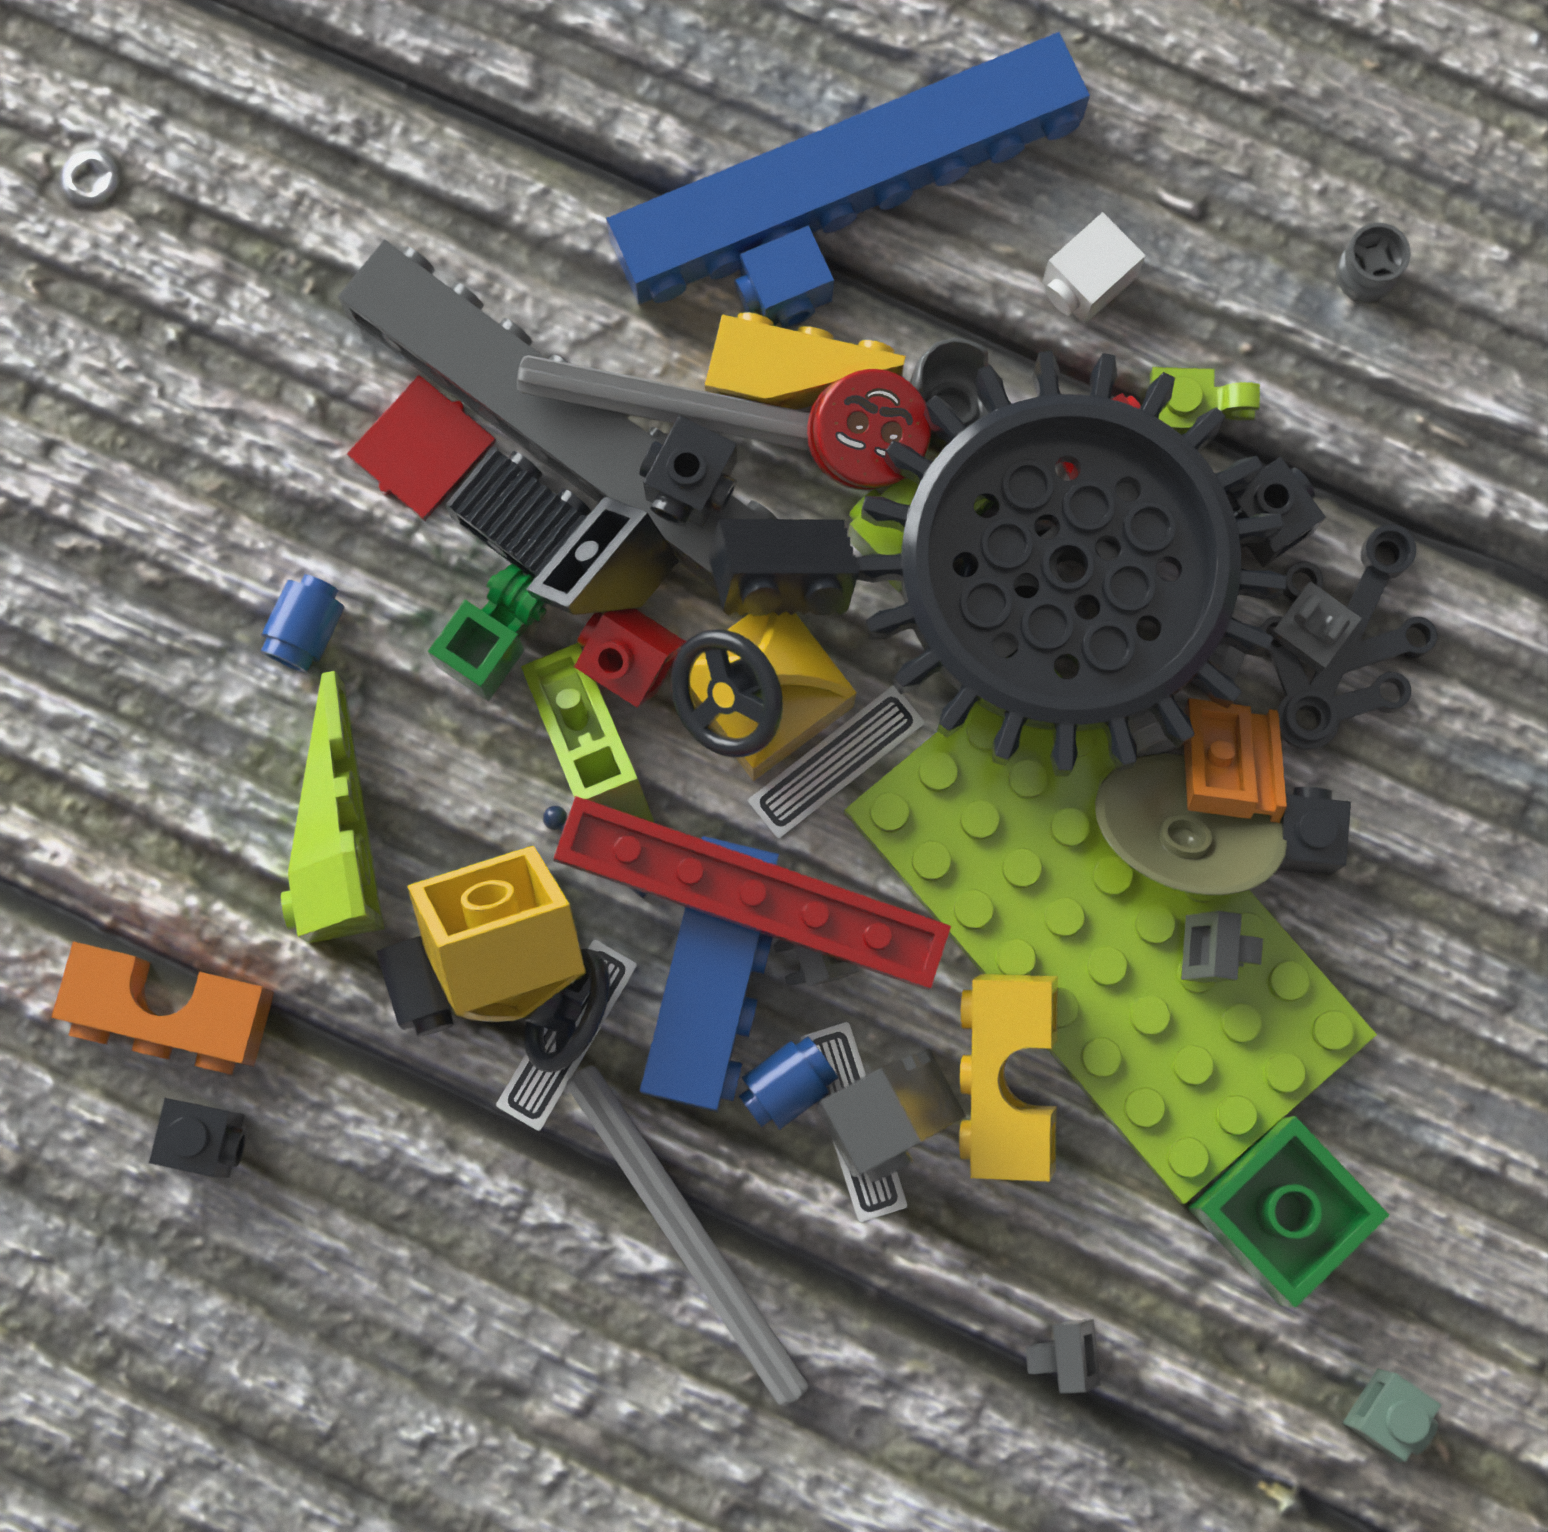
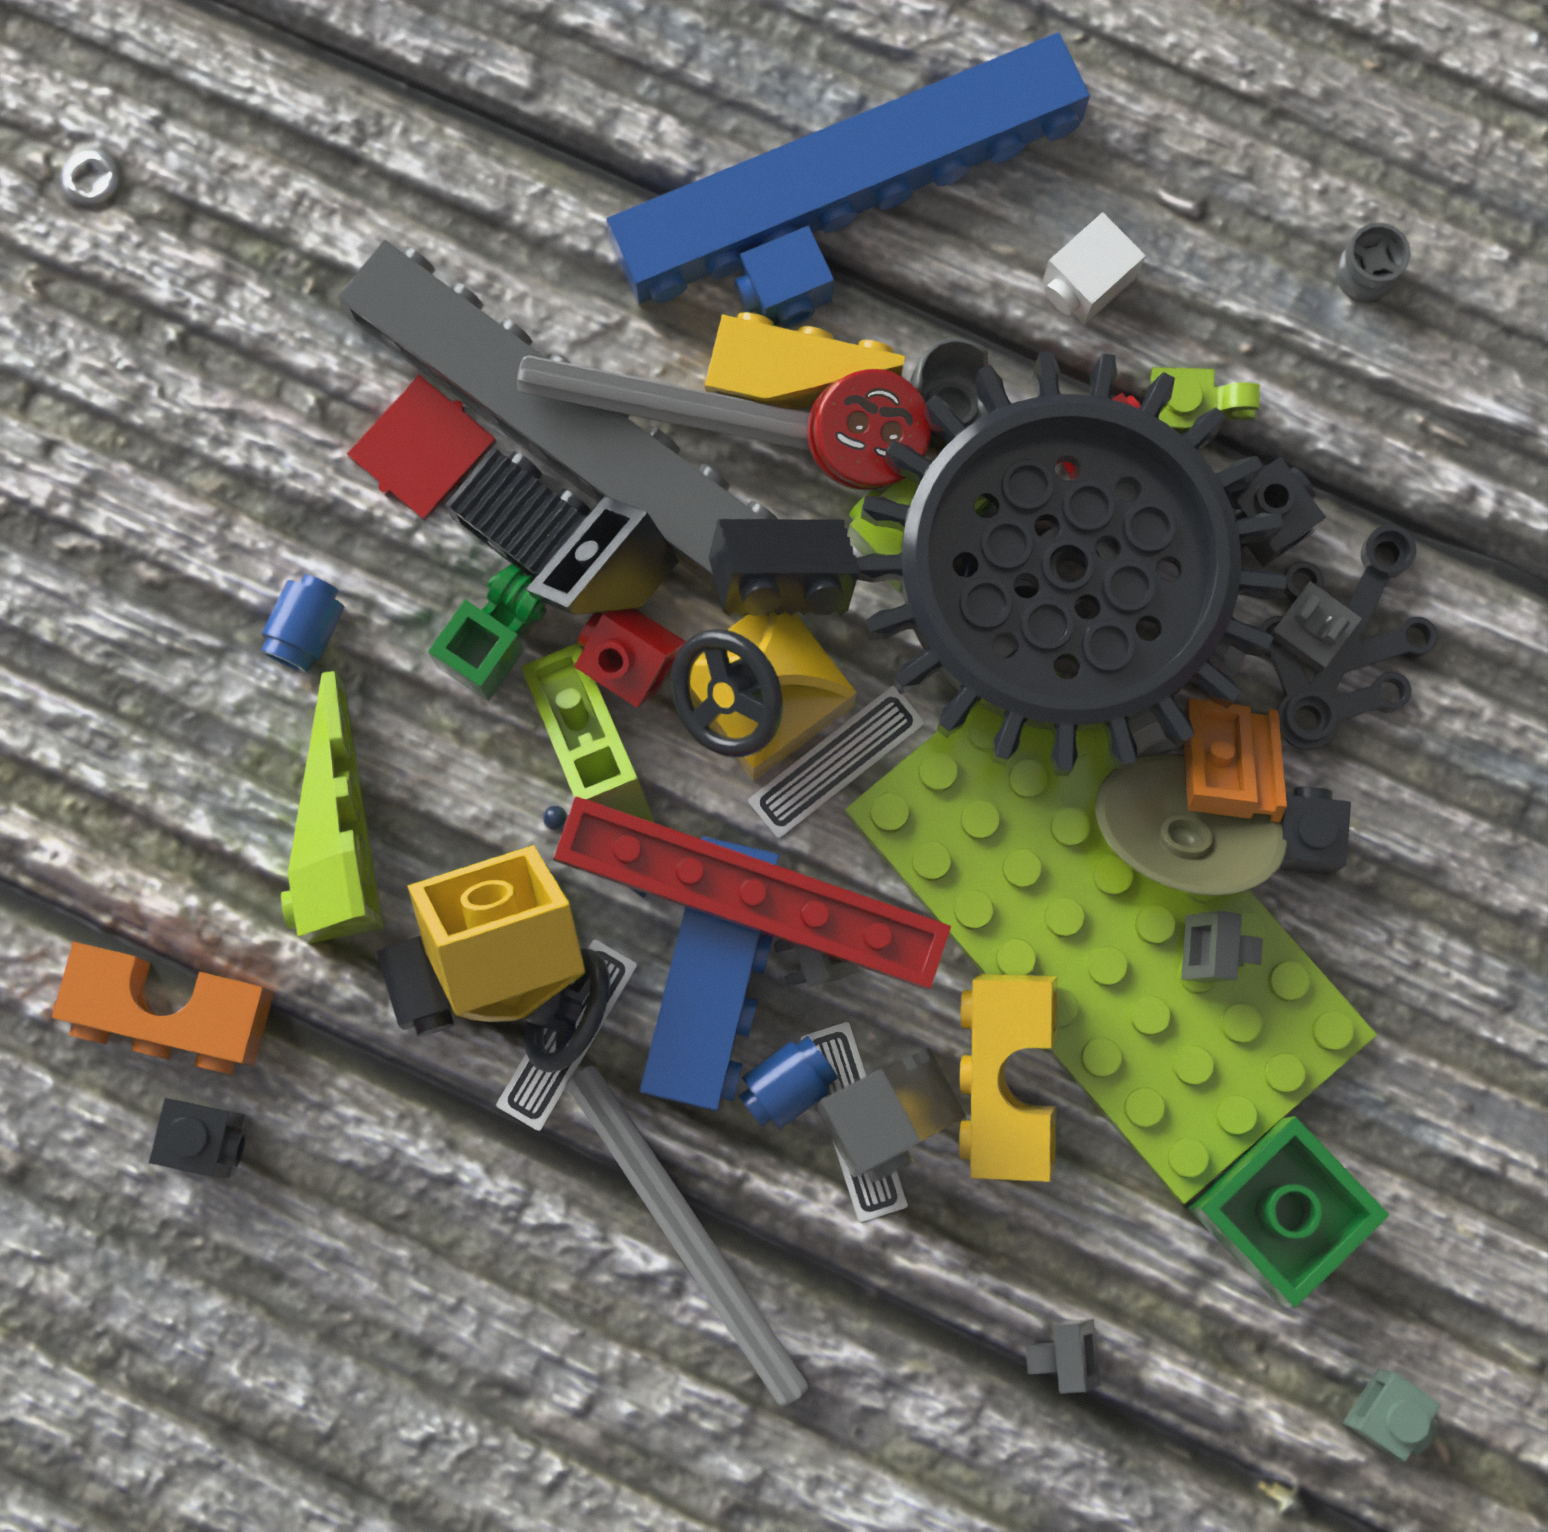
black brick [639,415,737,528] -> none

